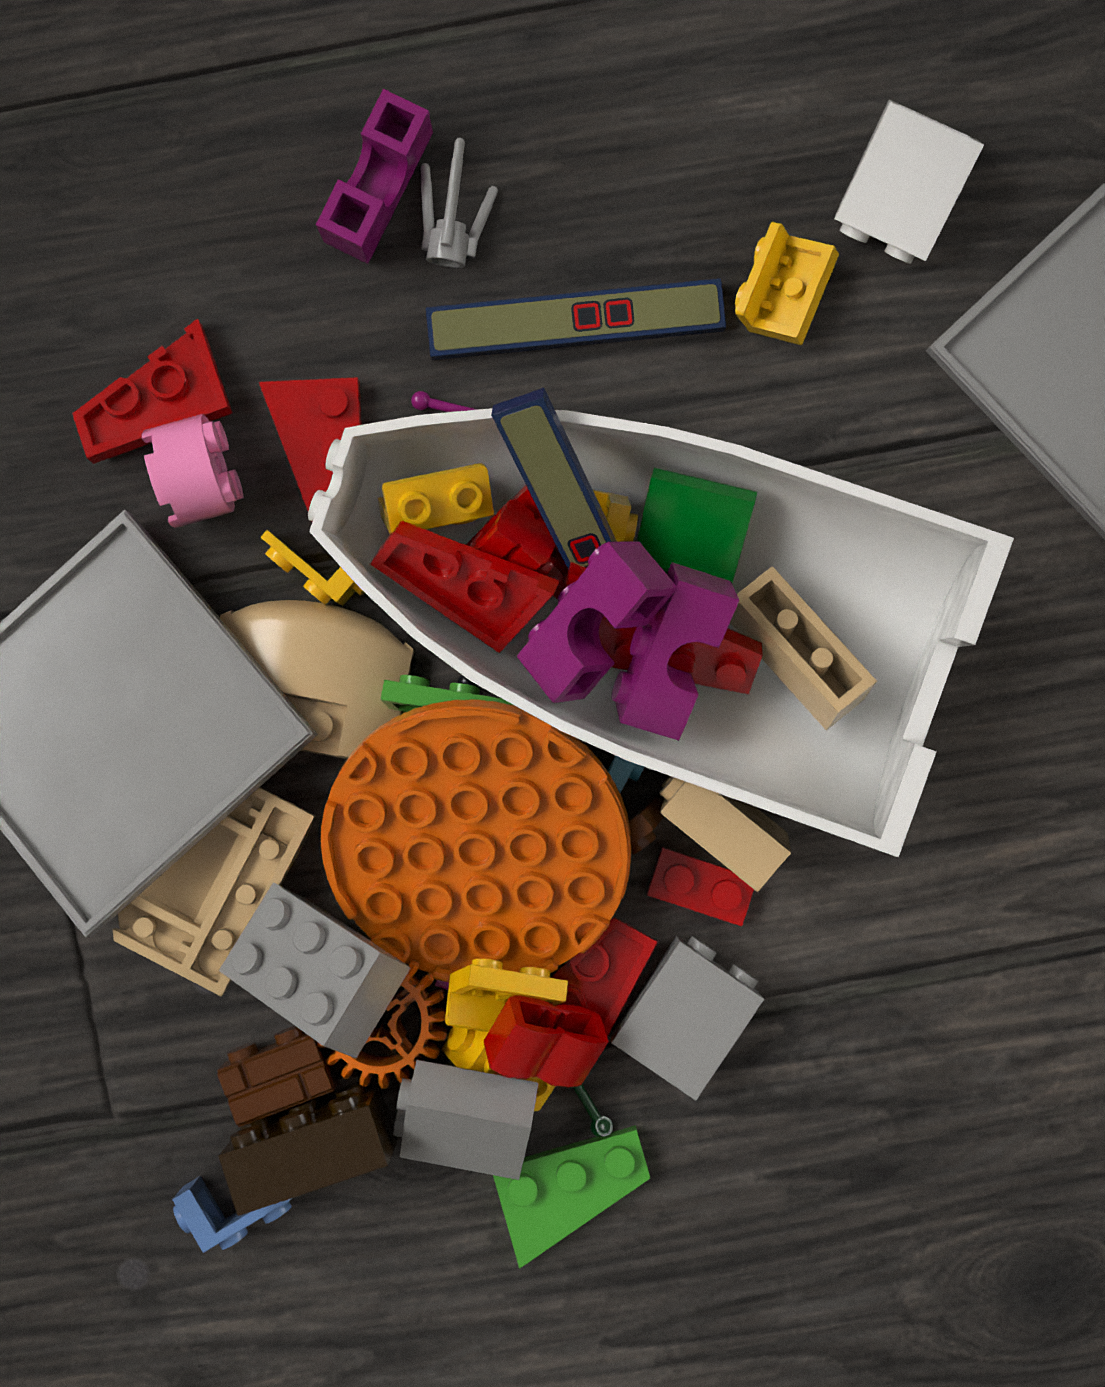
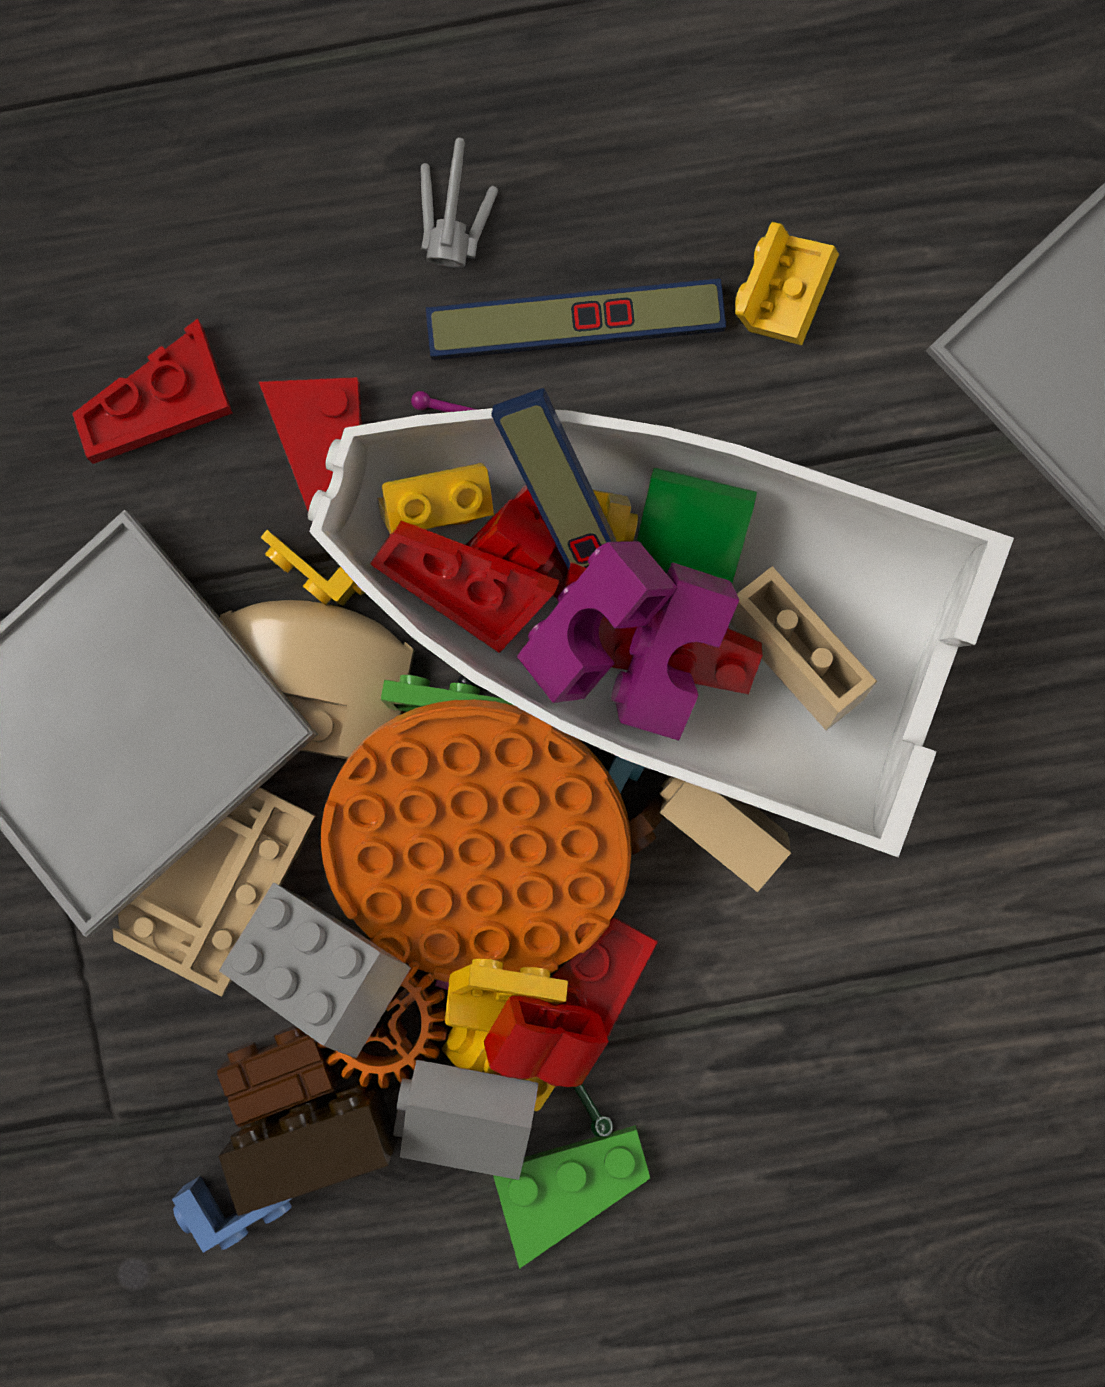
bright pink brick [142,414,243,528] -> none
magenta arch [316,89,433,264] -> none
light grey brick [610,936,764,1100] -> none
red plate [646,847,754,926] -> none
white slope [835,99,984,264] -> none

